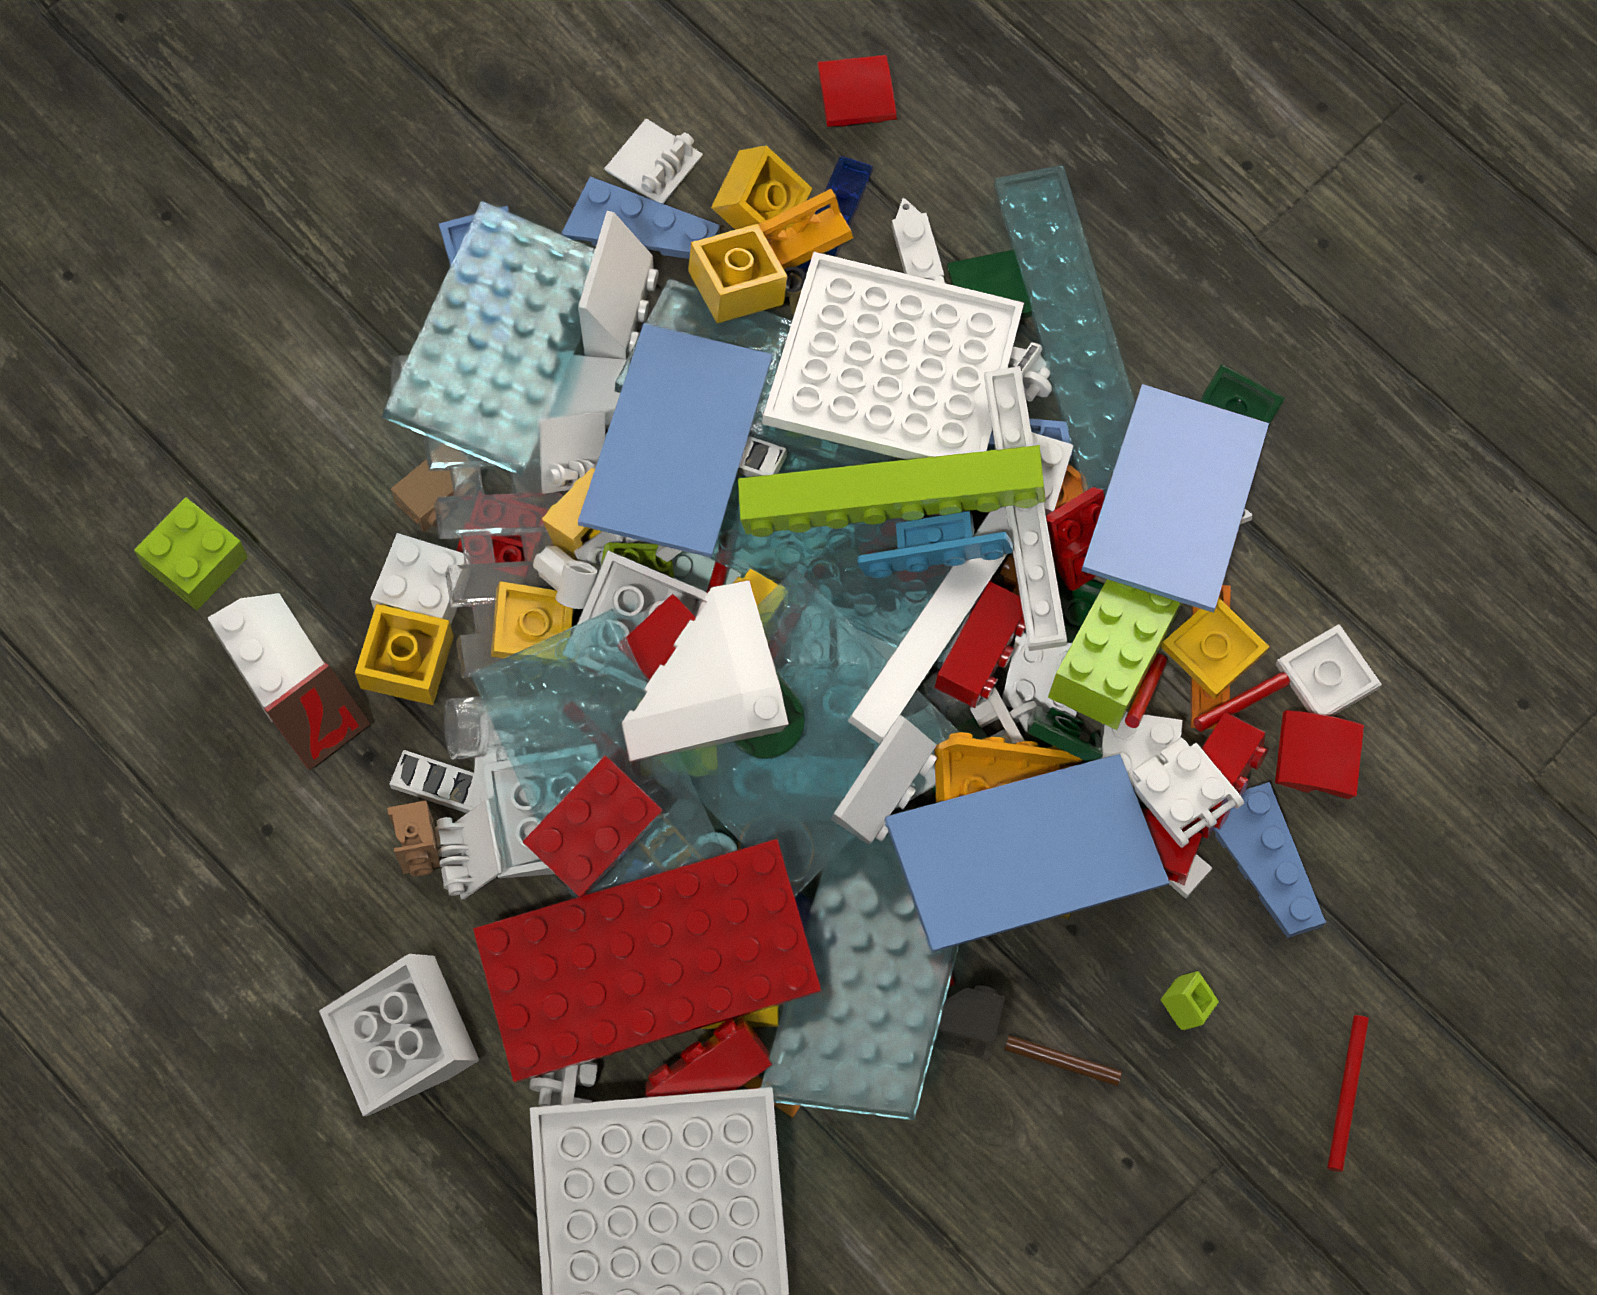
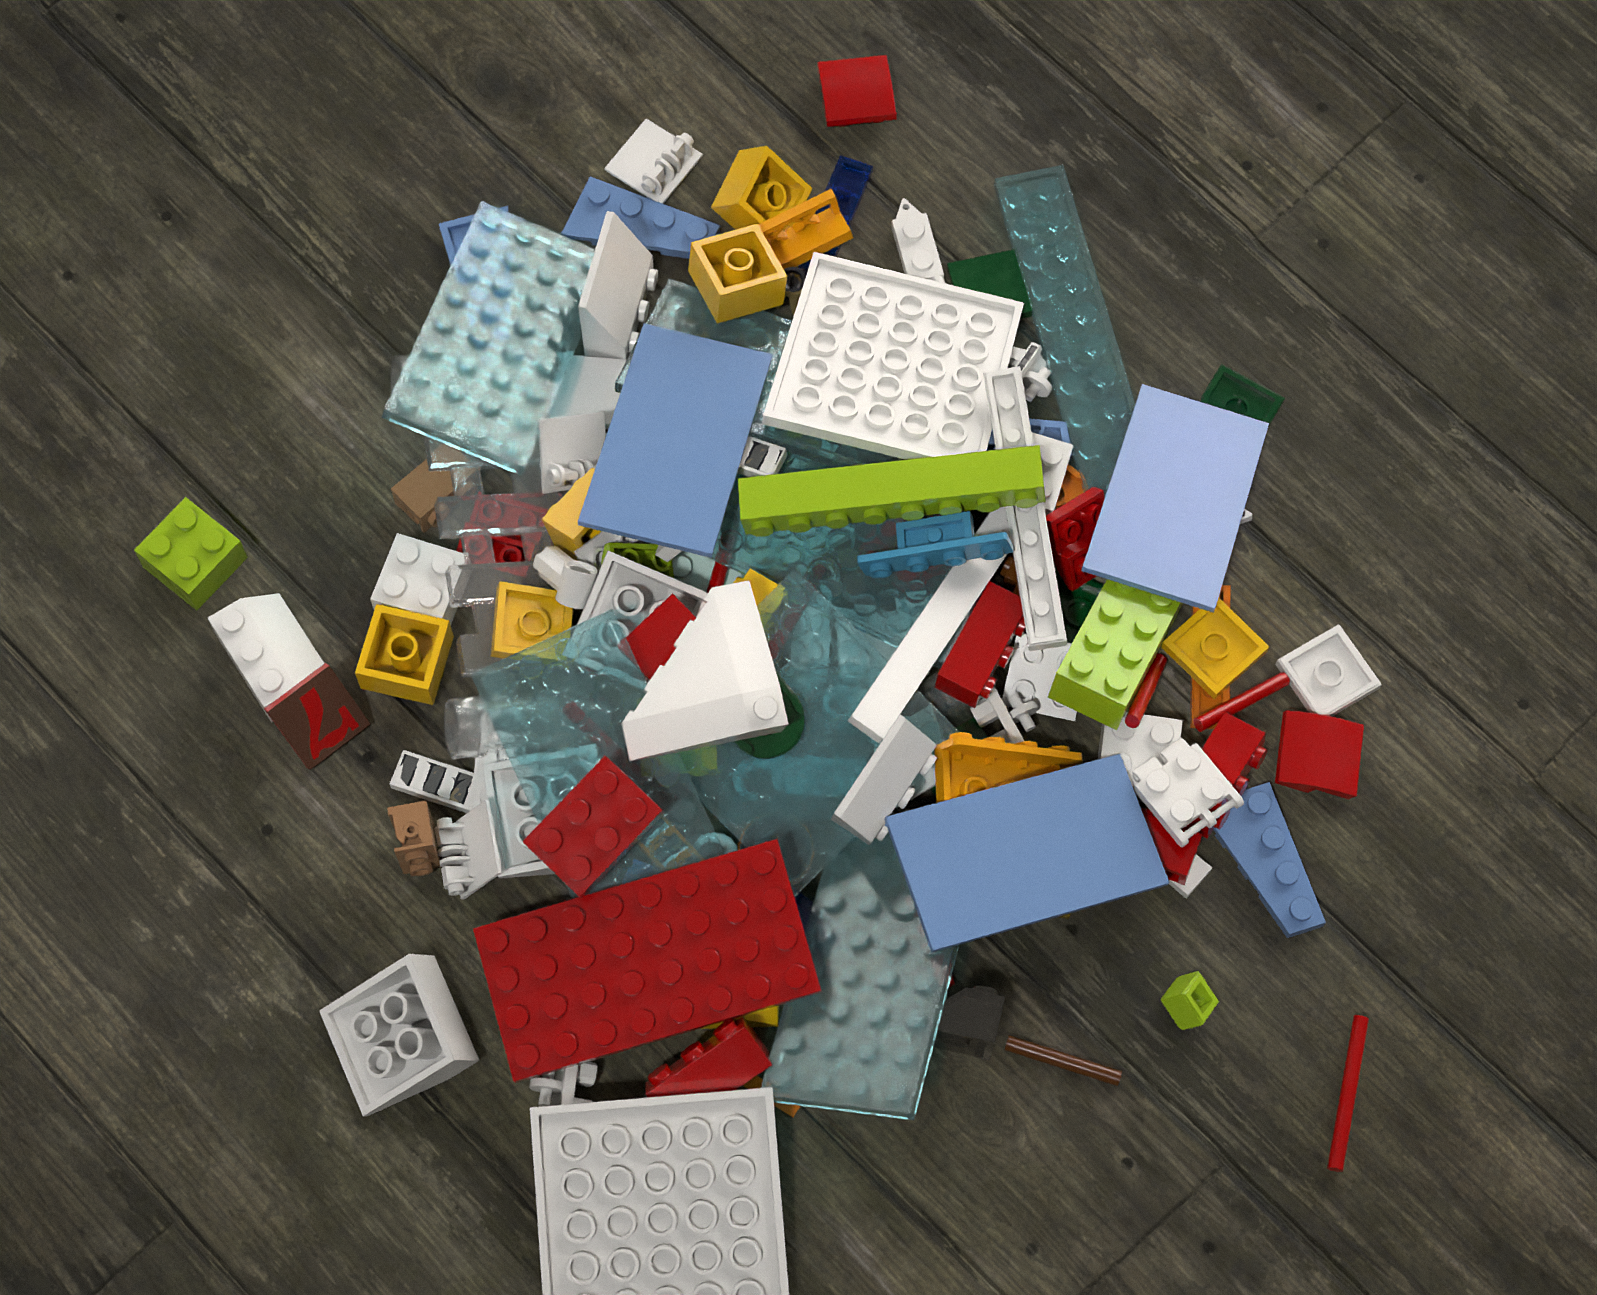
dark green tile [1027,705,1103,762] -> none

